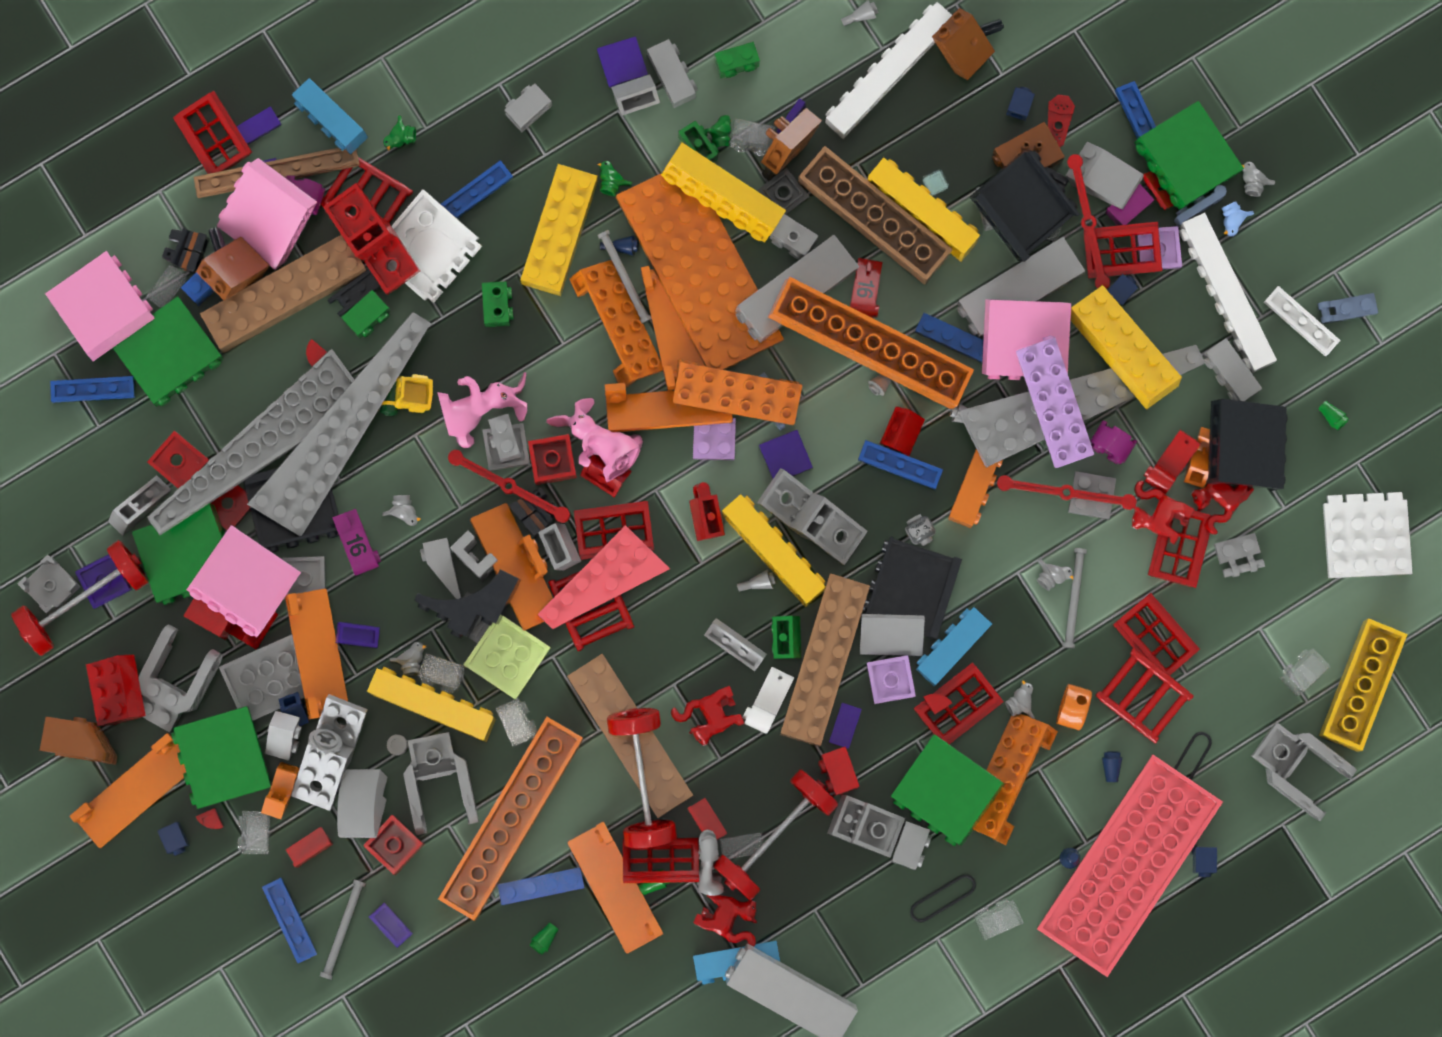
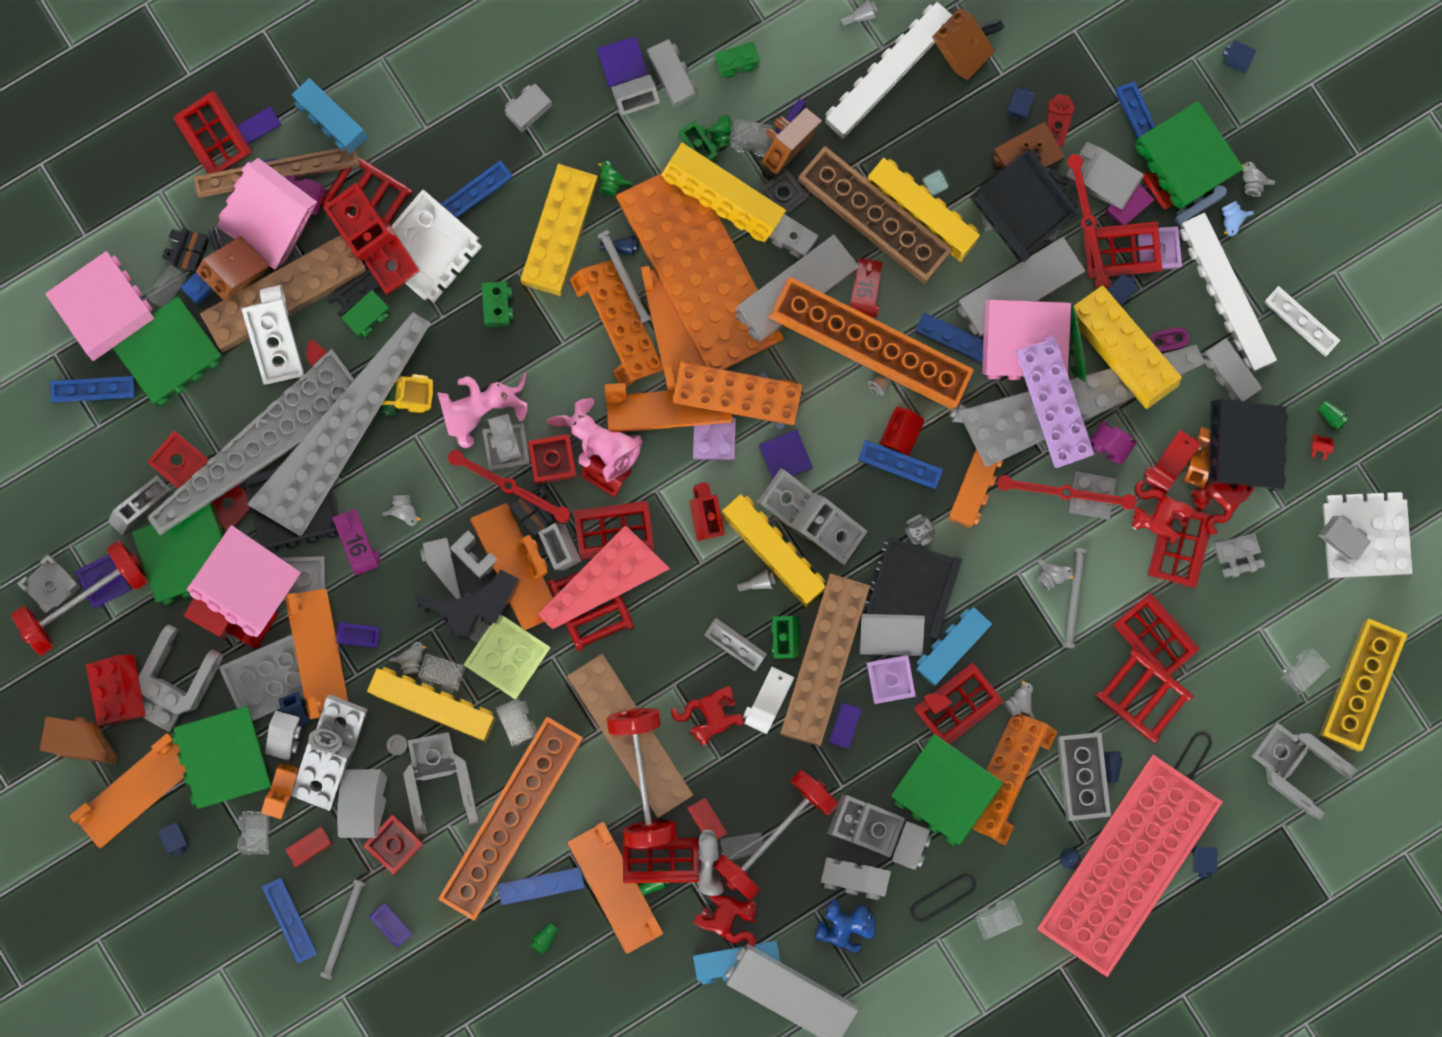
red tile [196,808,224,829] -> none
green animal [383,115,416,151] -> none
red brick [818,746,860,797] -> none
orange piece [1056,684,1092,730] -> none
sand blue plate [1317,293,1378,324] -> none
none -> white hinge [241,285,304,385]
none -> blue animal [814,899,876,953]
none -> light grey brick [820,858,891,900]
none -> light grey brick [1057,732,1111,821]
none -> green piece [1068,304,1086,382]
none -> magenta plate [1149,327,1189,353]
none -> dark blue brick [1223,40,1257,73]
none -> red tile [1311,434,1334,460]
none -> light grey brick [1318,515,1372,561]

